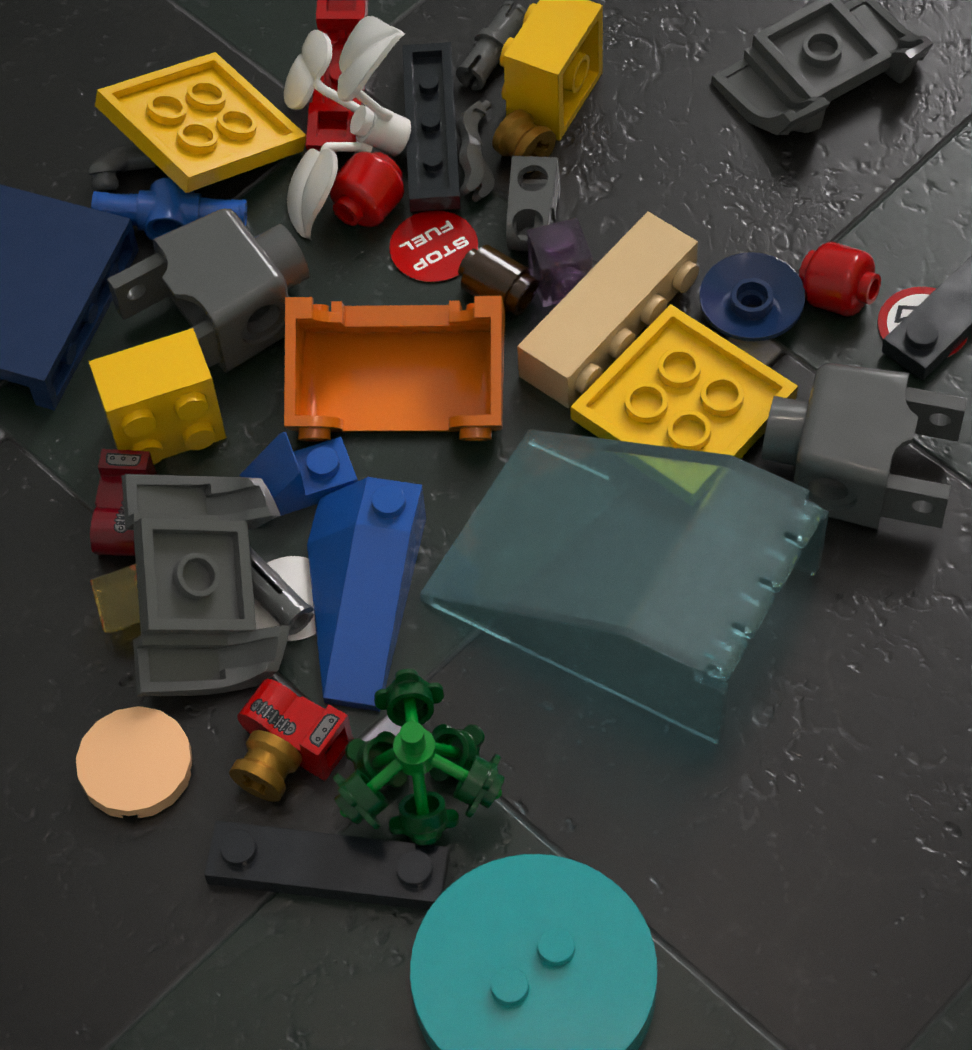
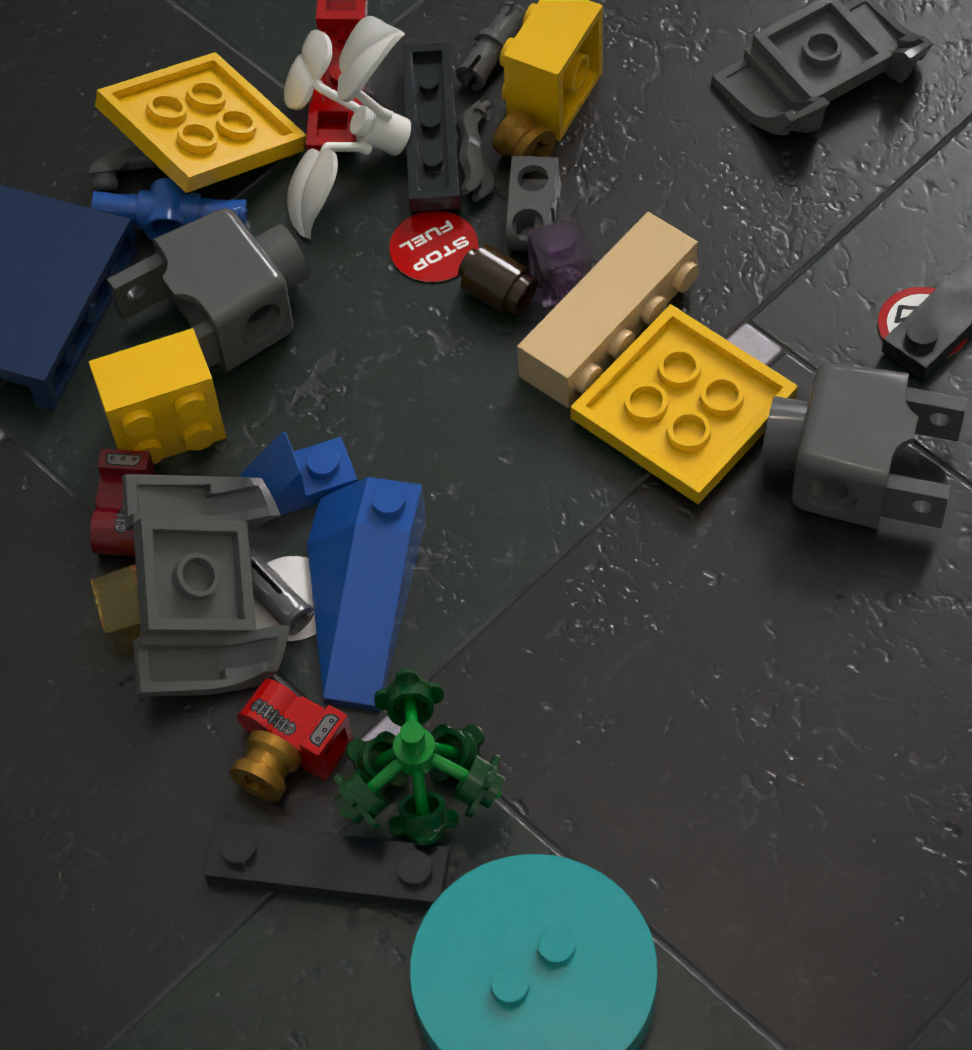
light nougat tile [76,706,193,818] -> none
orange windscreen [284,296,505,442] -> none
red head [330,152,404,228] -> none
clear light blue windscreen [420,429,829,744] -> none
dark blue dish [699,252,805,342] -> none
red head [799,242,881,317] -> none

